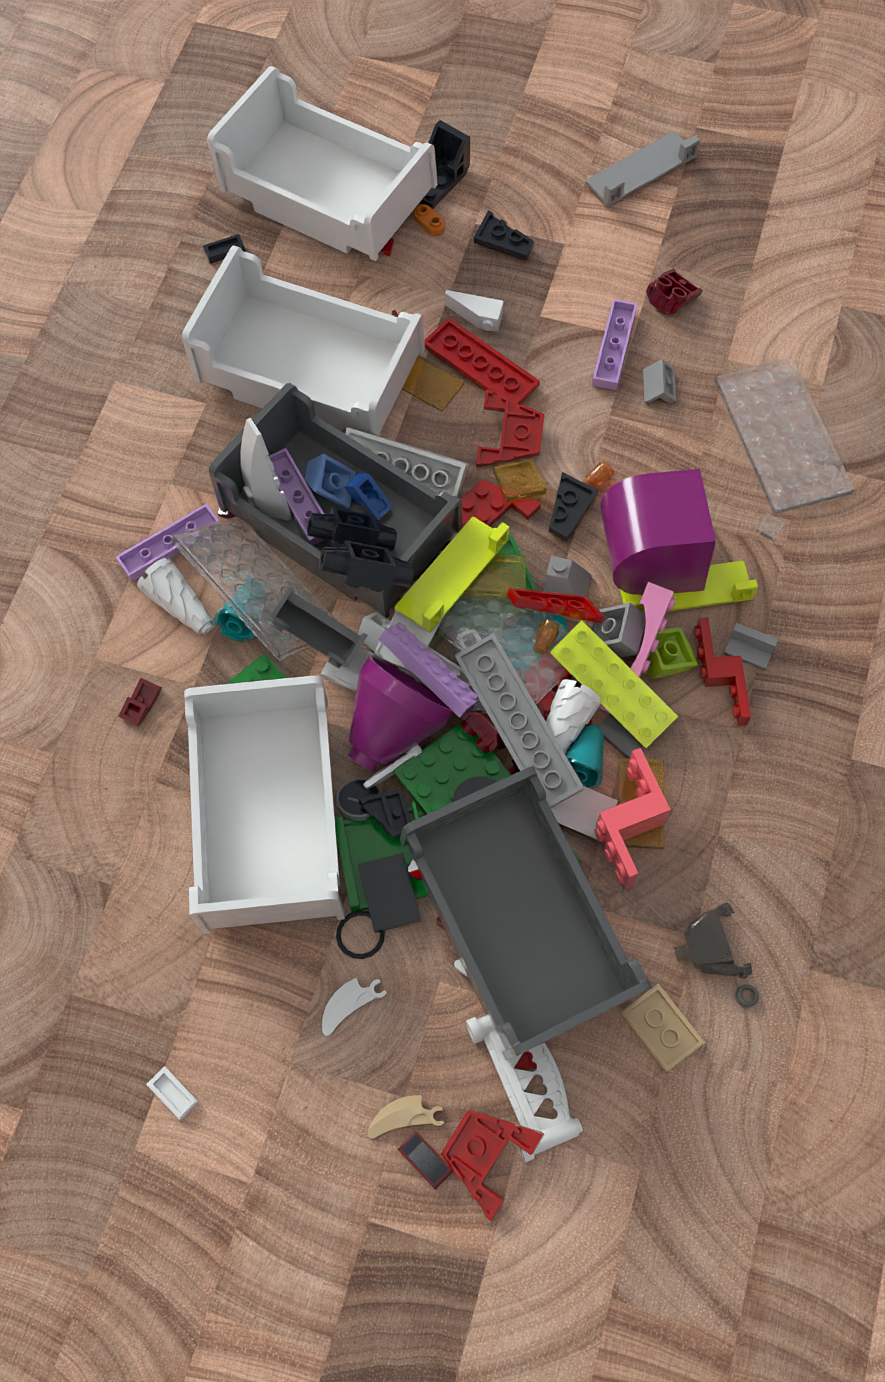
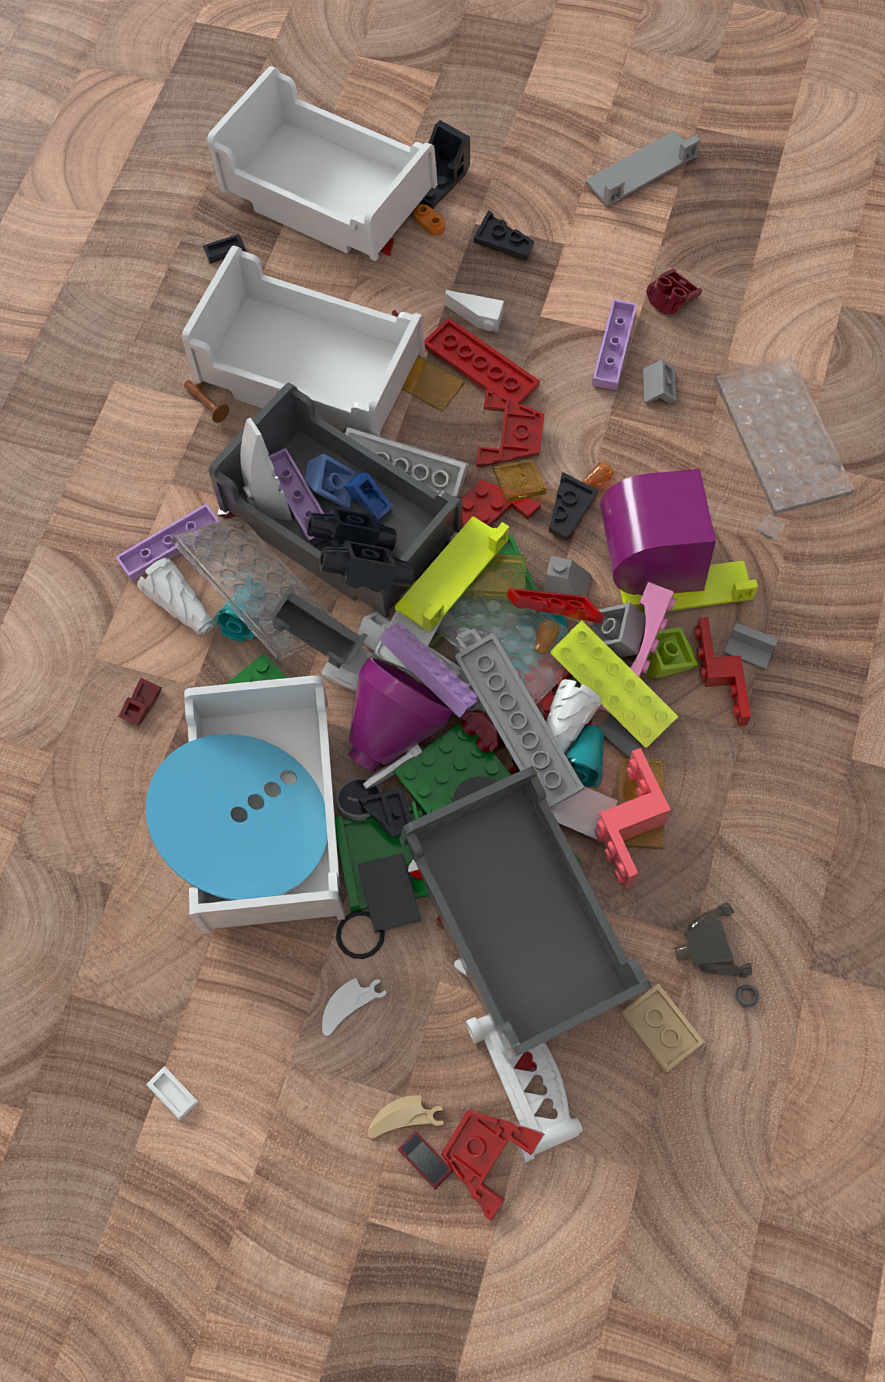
none -> medium azure piece [146,734,327,900]
none -> dark orange piece [184,380,229,423]

